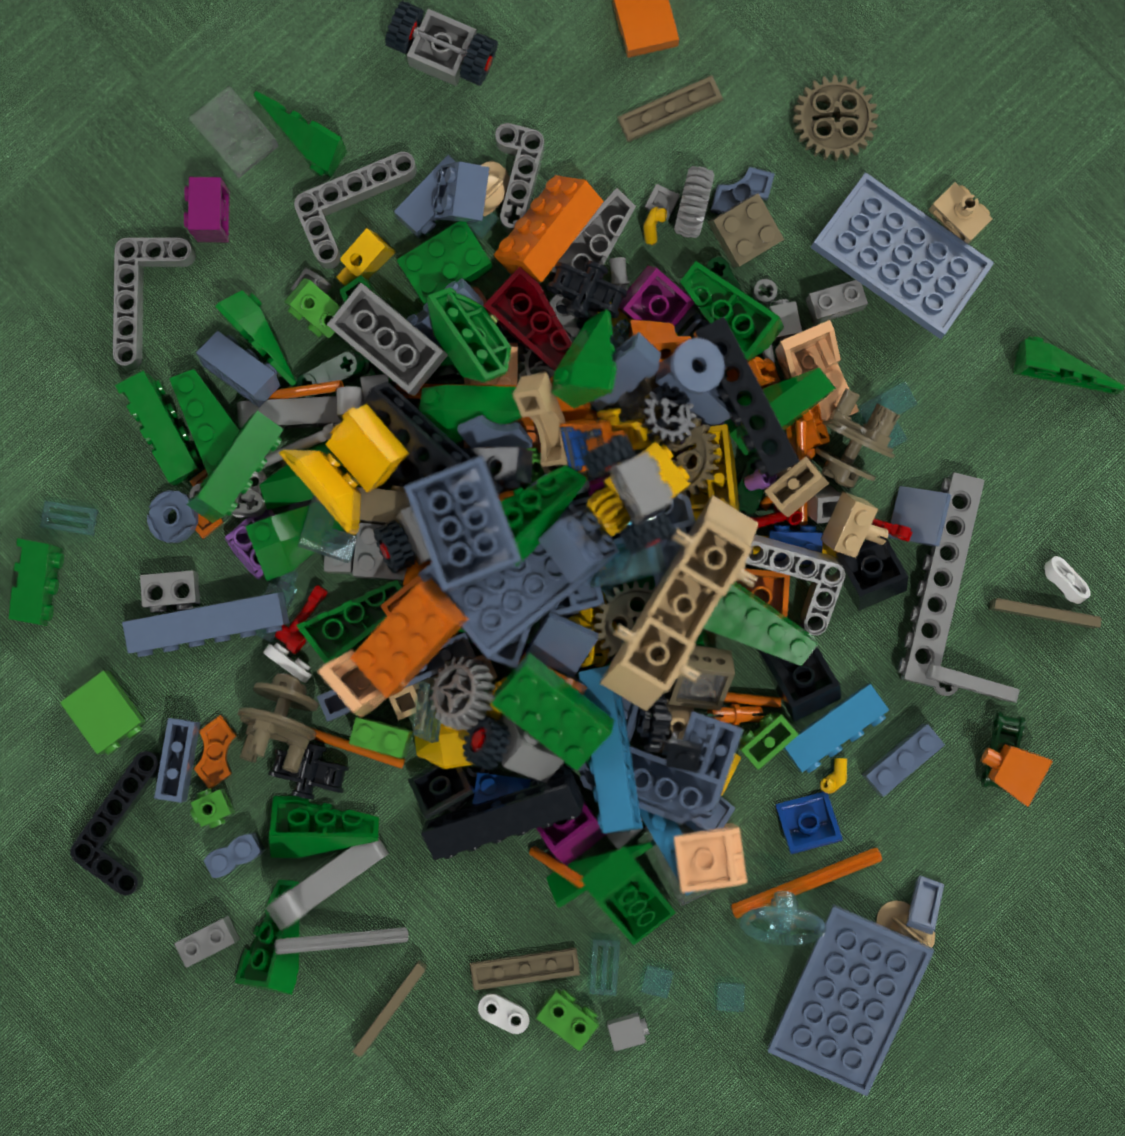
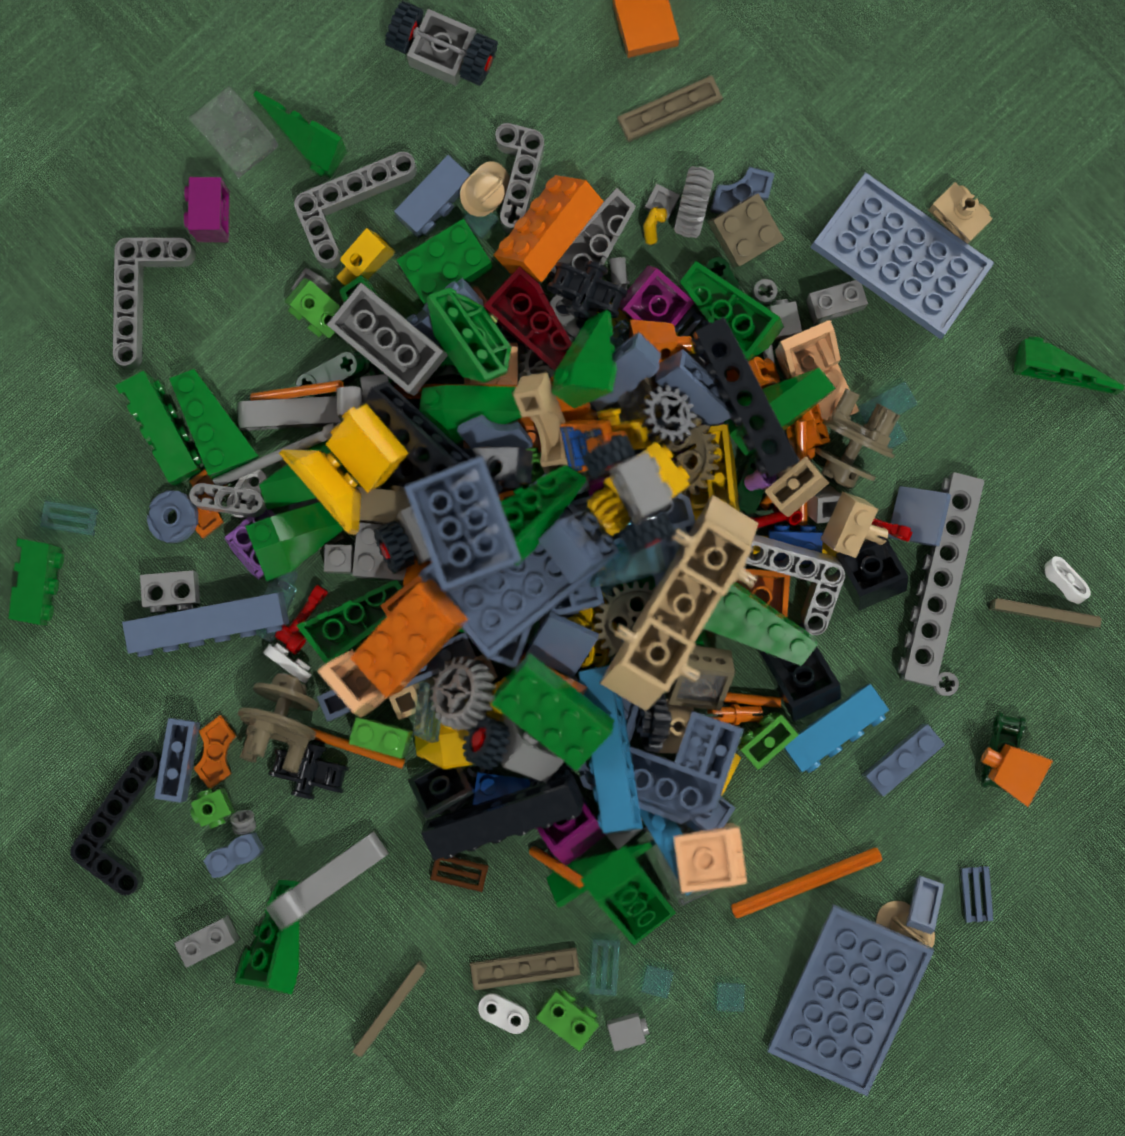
bright green brick [60,671,146,755] -> none
green wedge [186,410,284,523] -> none
sand blue brick [196,331,280,408] -> none
green wedge [215,290,297,387] -> none
green wedge [269,796,379,858] -> none
light grey axle [275,927,409,954] -> none
clear light blue tile [298,495,357,563] -> none
sand blue slope [432,161,489,222] -> none
black bracket [663,731,703,773] -> none
sand blue tile [670,338,725,394] -> none
clear light blue piece [739,891,827,946] -> none
blue slope [775,792,843,854] -> none
dark tan gear [792,75,879,161] -> none
yellow arm [820,758,847,794] -> none
light grey beam [926,664,1020,703] -> none
none -> light grey bush [230,810,256,835]
none -> reddish brown tile [430,857,489,892]
none -> sand blue tile [960,866,993,923]

